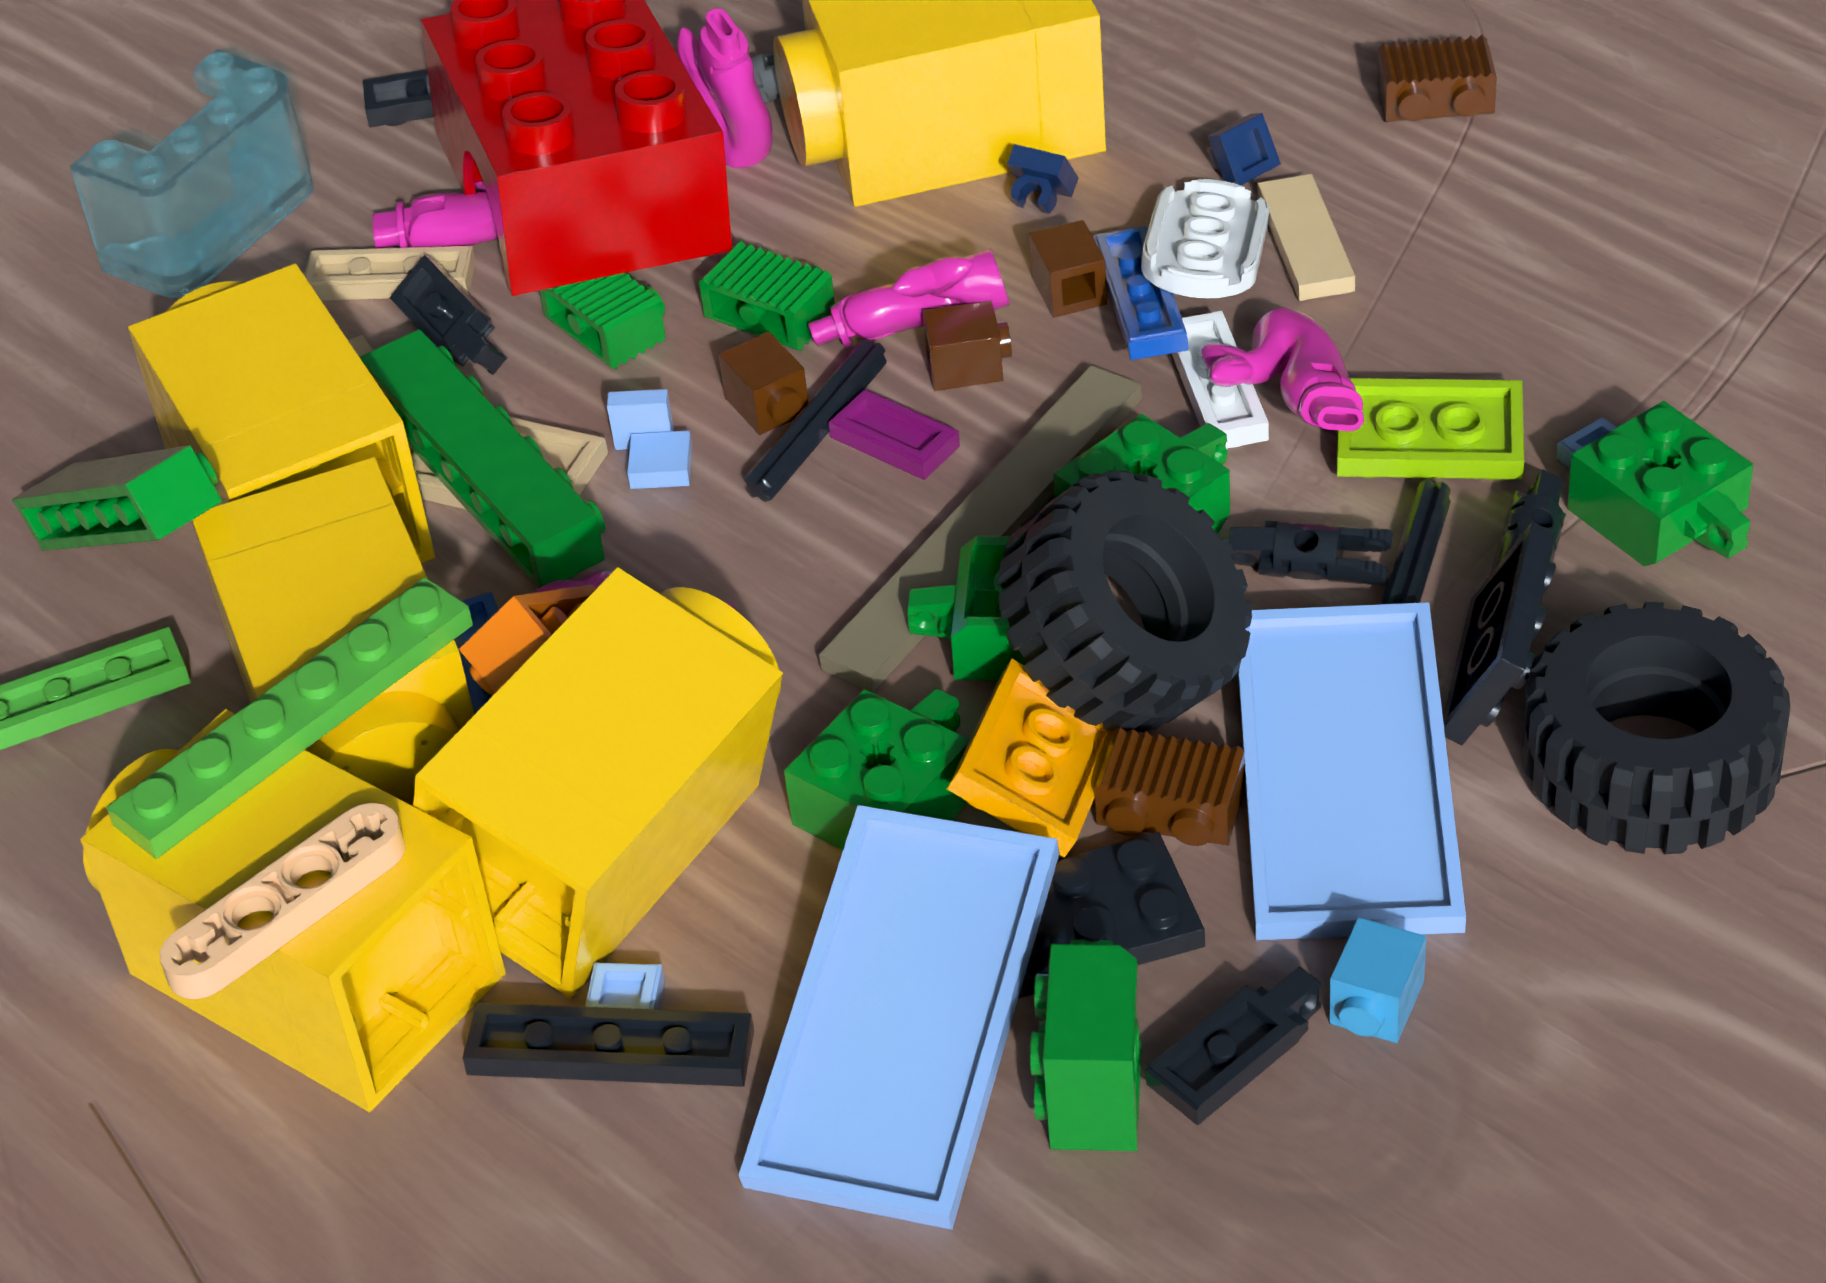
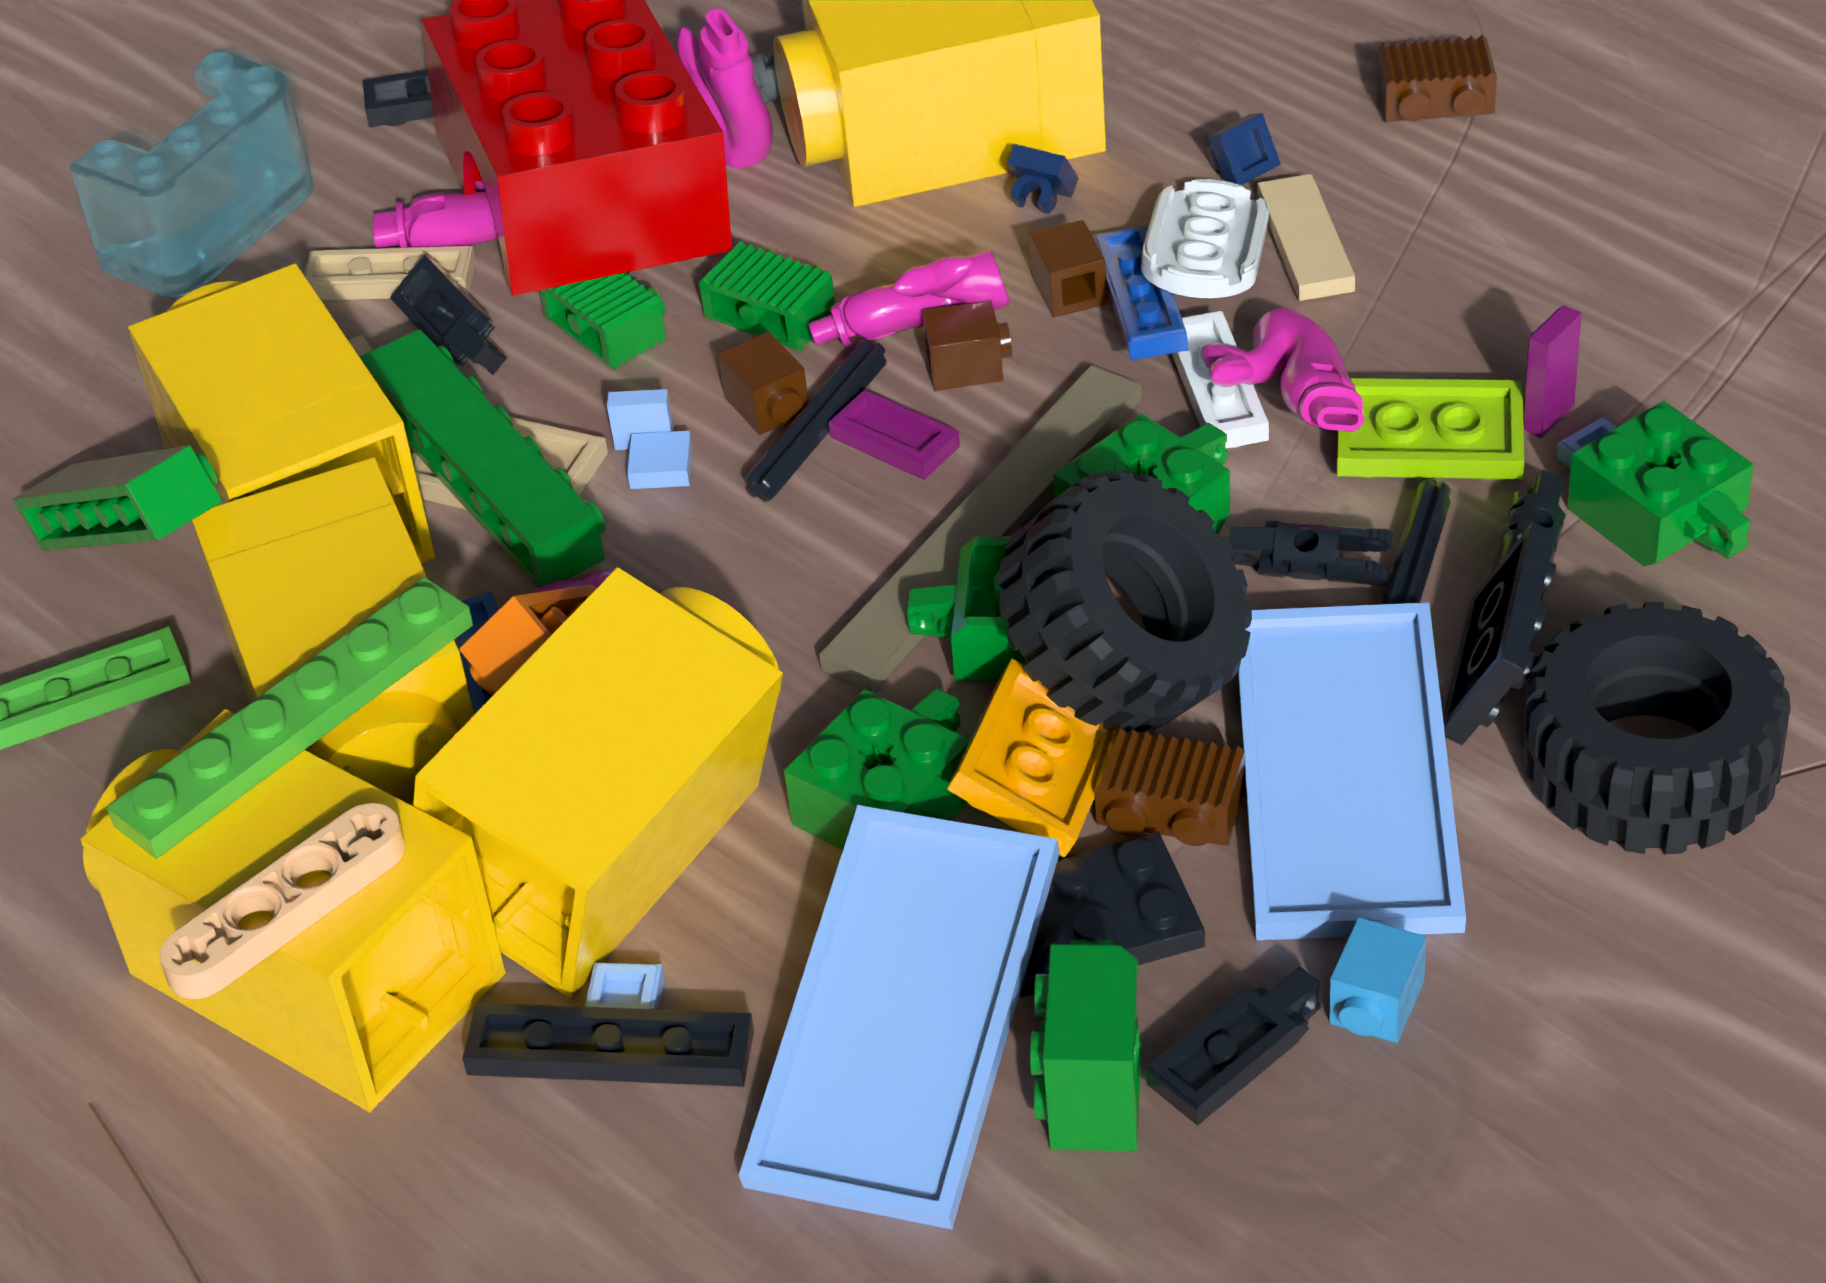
none -> magenta tile [1523,305,1582,438]

